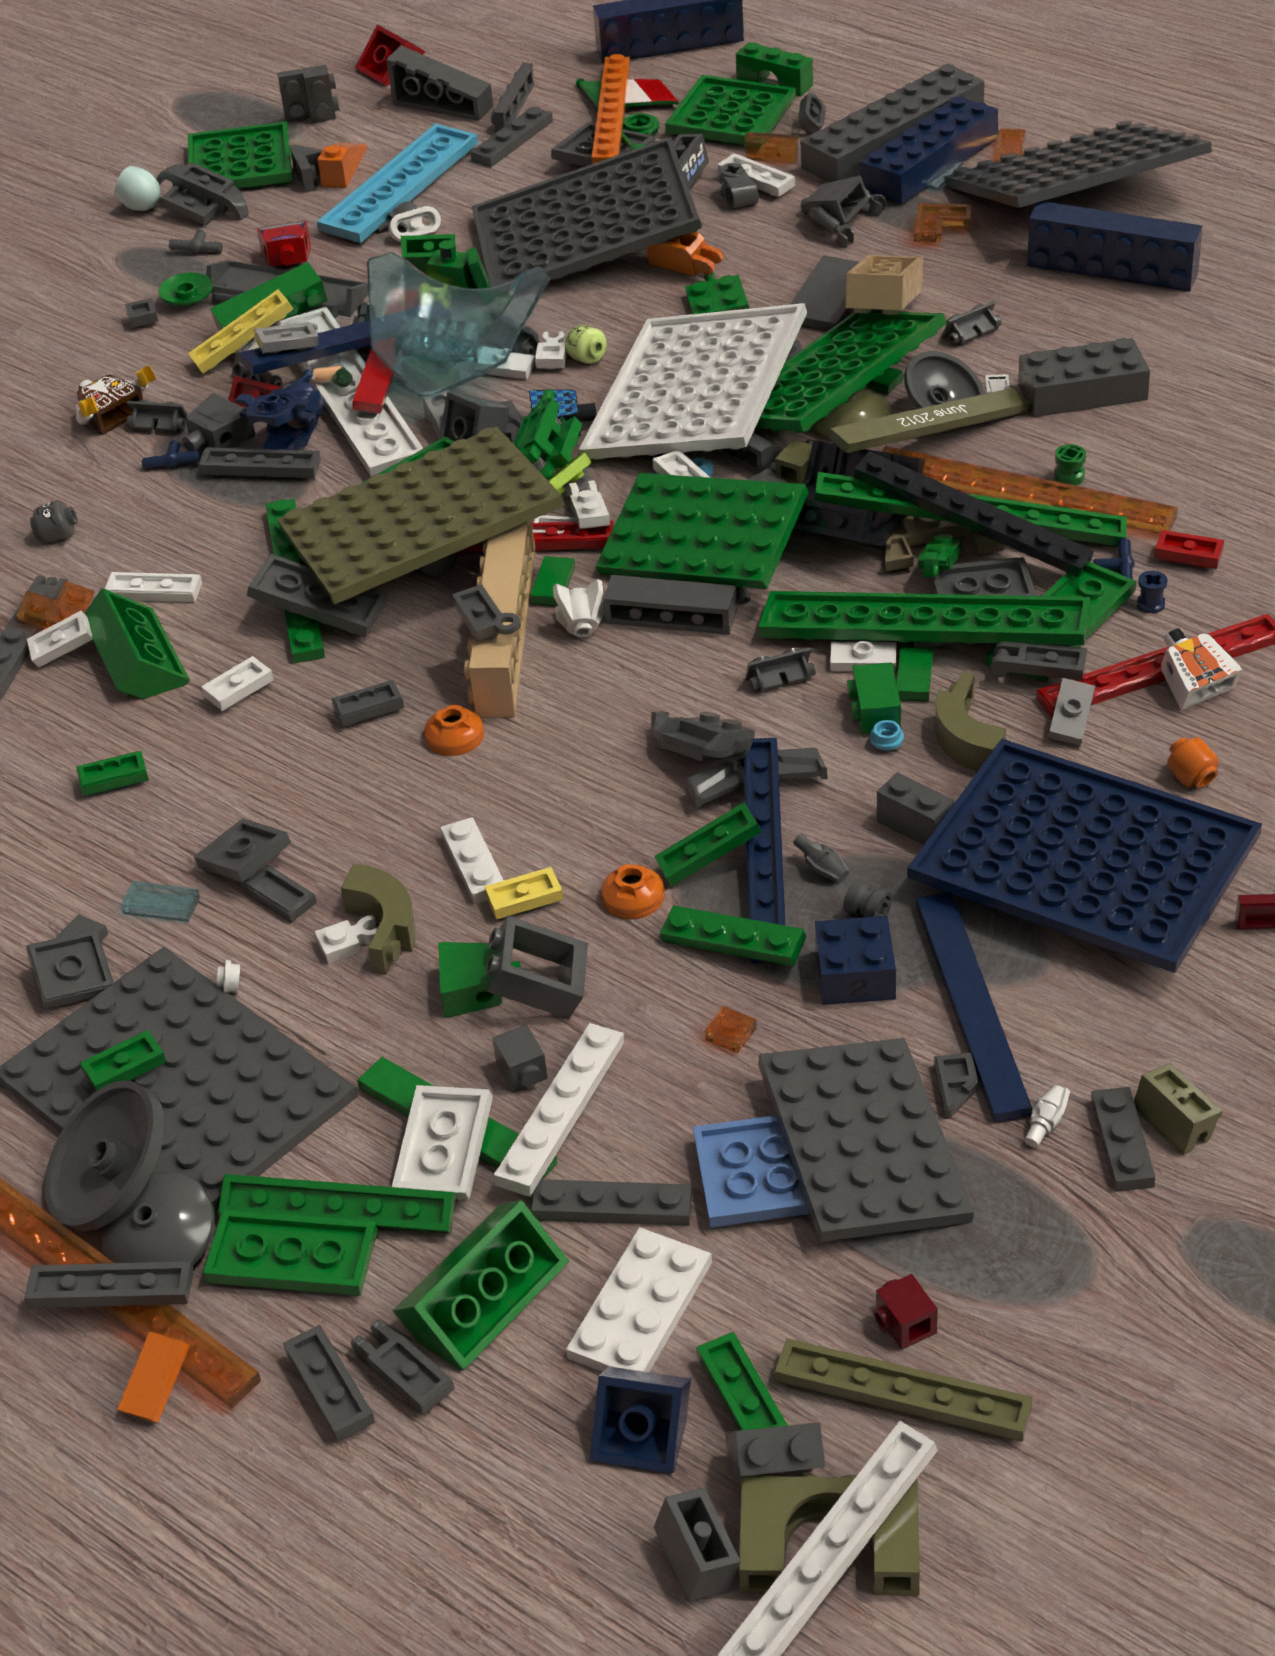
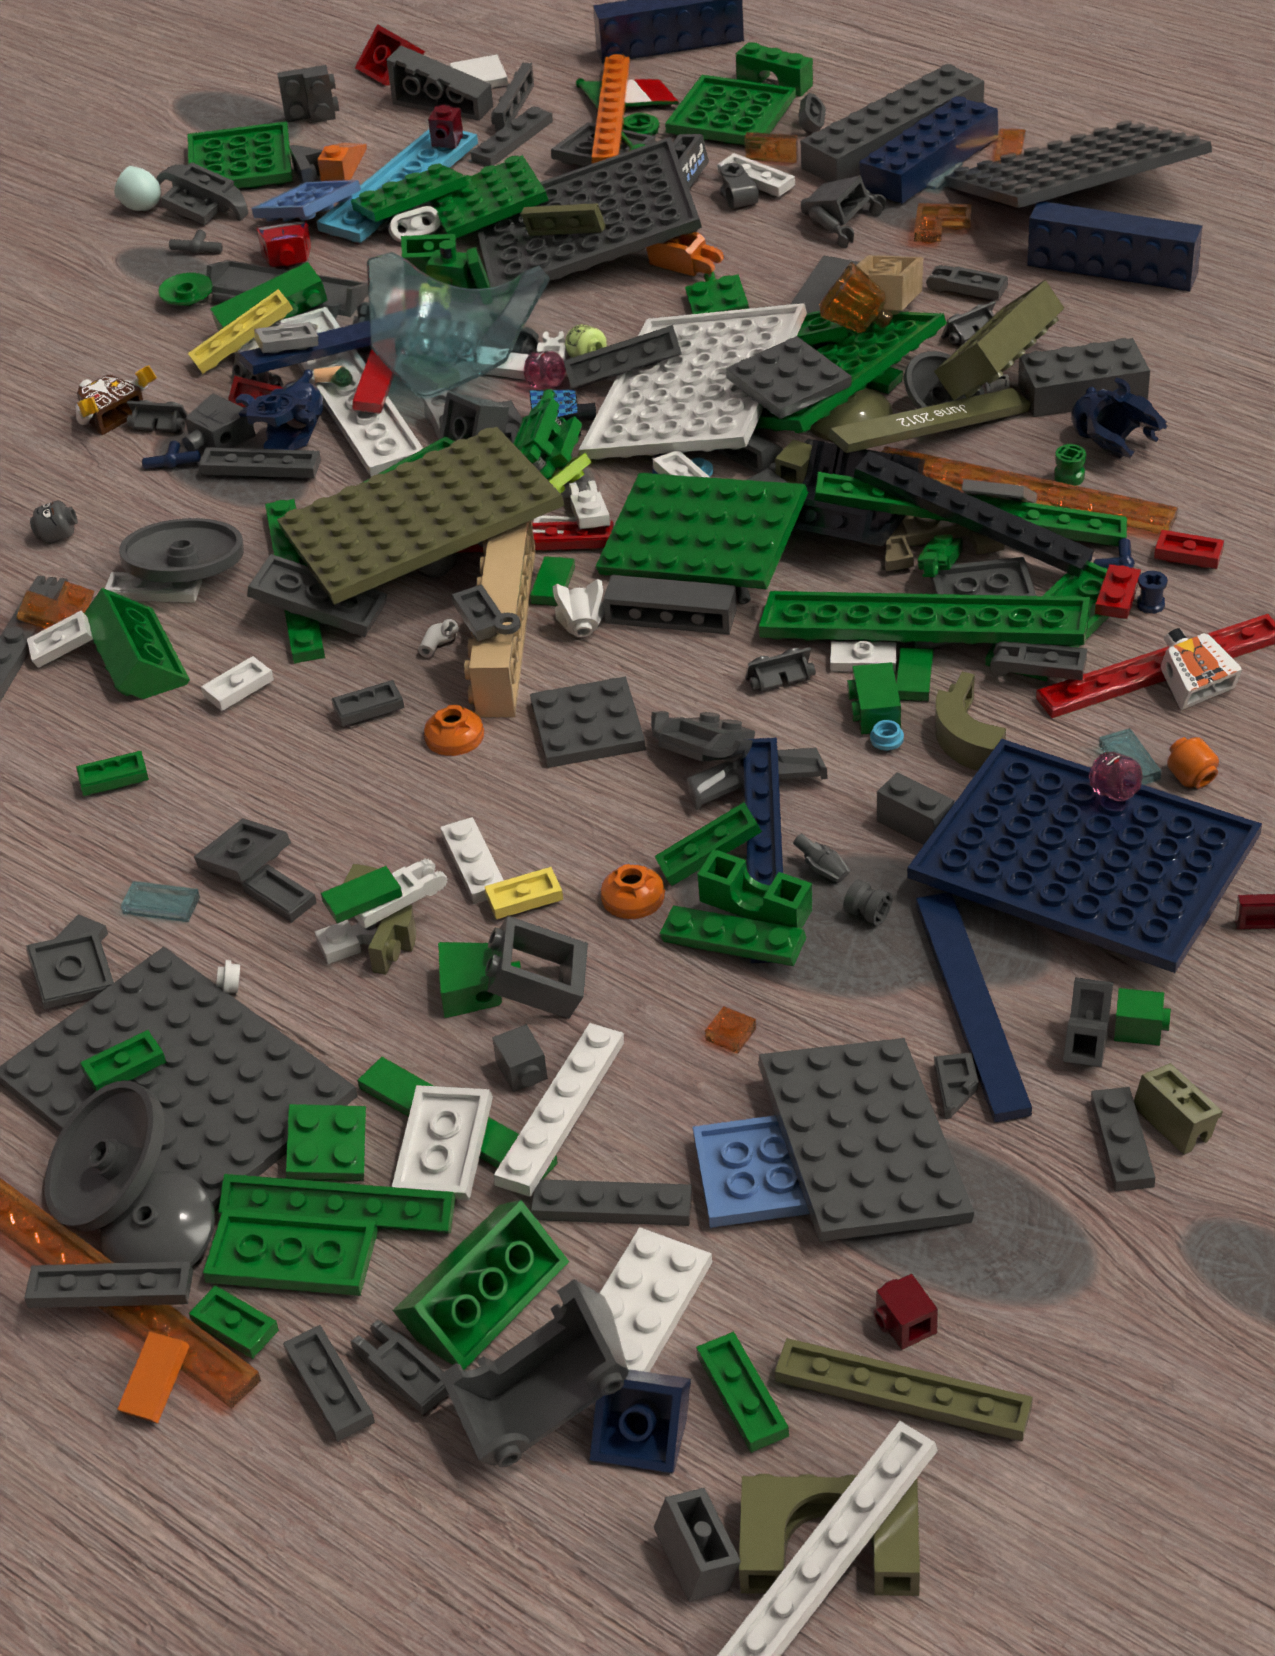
dark grey plate [125,298,158,327] -> none
dark grey brick [725,1423,825,1476] -> none
dark blue brick [815,916,896,1005] -> none
white piece [1024,1085,1070,1148] -> none
light grey plate [1048,678,1095,746] -> none
none -> dark grey dish [119,518,244,582]
none -> green plate [189,1285,279,1359]
none -> medium blue plate [251,180,361,221]
none -> green plate [286,1104,366,1181]
none -> green tile [321,866,403,924]
none -> green plate [351,164,468,222]
none -> white hinge [355,859,448,929]
none -> white arm [418,619,459,658]
none -> dark red brick [428,105,463,149]
none -> green plate [430,155,549,239]
none -> dark grey windscreen [440,1279,629,1468]
none -> white tile [450,55,508,89]
none -> olive plate [521,203,606,236]
none -> clear pink head [524,351,566,388]
none -> dark grey plate [530,676,646,768]
none -> dark grey fence [563,325,682,390]
none -> green arch [697,849,812,928]
none -> dark grey plate [726,336,852,419]
none -> green plate [797,305,850,347]
none -> clear orange torso [819,262,892,333]
none -> dark grey hinge [926,265,1008,301]
none -> olive brick [934,280,1064,400]
none -> light grey tile [962,479,1037,503]
none -> dark grey brick [1063,977,1114,1067]
none -> dark blue helmet [1071,377,1167,458]
none -> clear pink head [1089,752,1143,801]
none -> red plate [1095,564,1141,619]
none -> clear light blue tile [1099,728,1161,785]
none -> green brick [1114,988,1171,1046]

